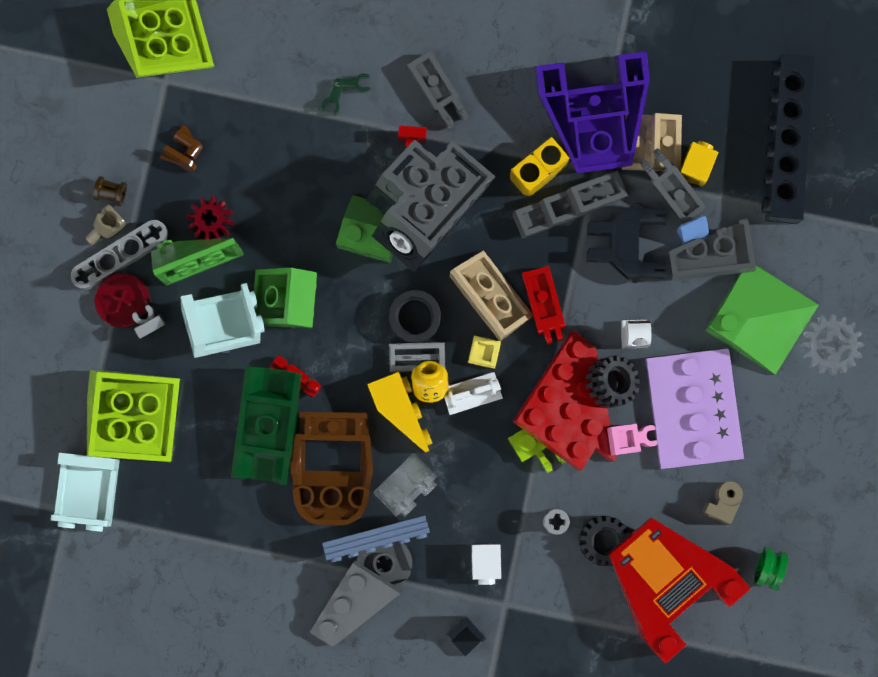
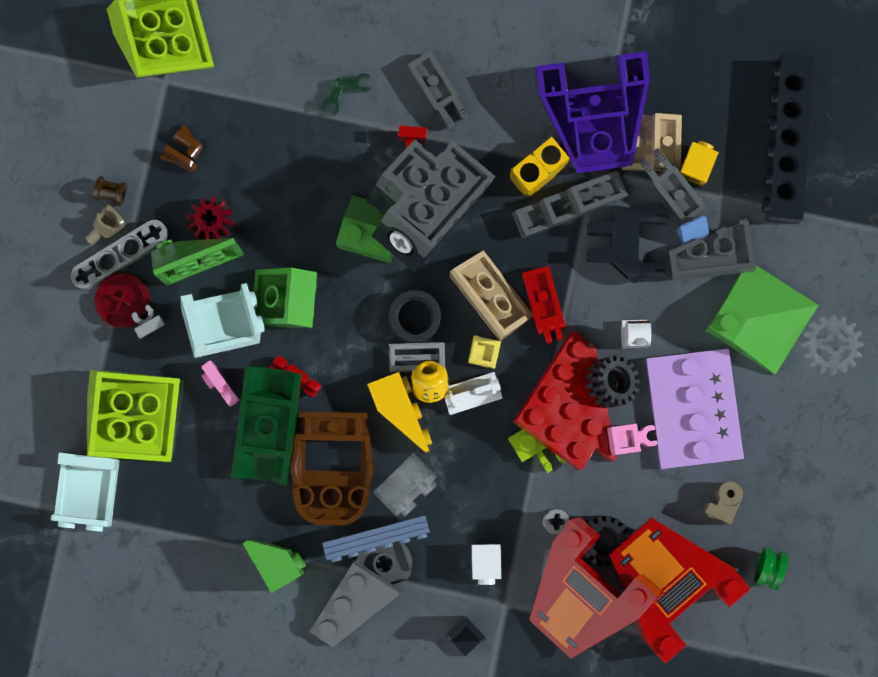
none -> bright pink plate [201,360,240,407]
none -> bright green slope [243,539,306,593]
none -> red wedge [529,517,665,658]

